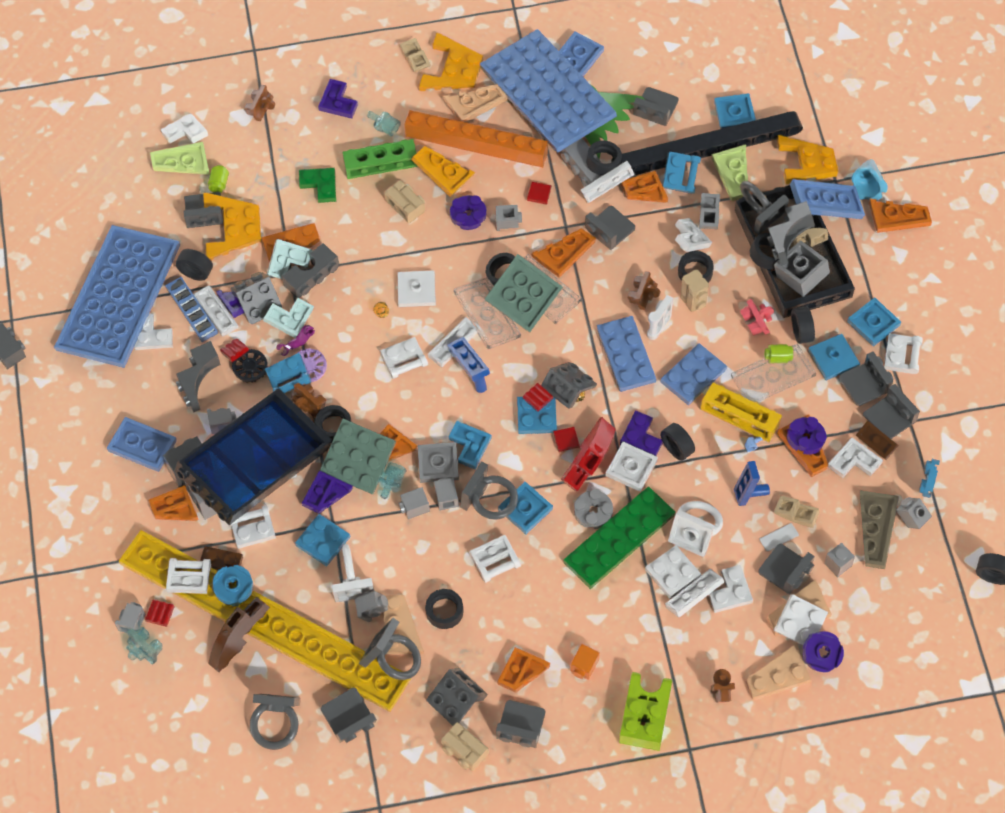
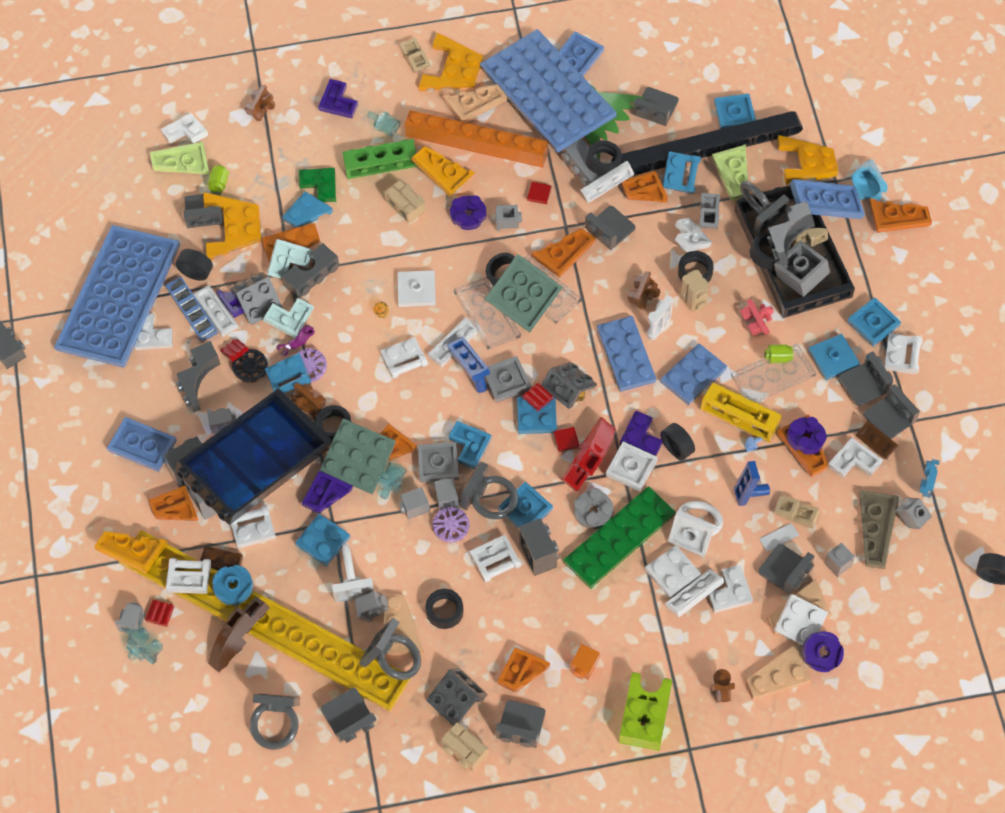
black tyre [791,306,815,344] -> none
none -> light orange wing [94,531,167,573]
none -> dark azure wing [282,191,333,228]
none -> lavender wheel [433,506,470,543]
none -> light grey plate [485,356,531,403]
none -> dark grey brick [519,518,559,576]

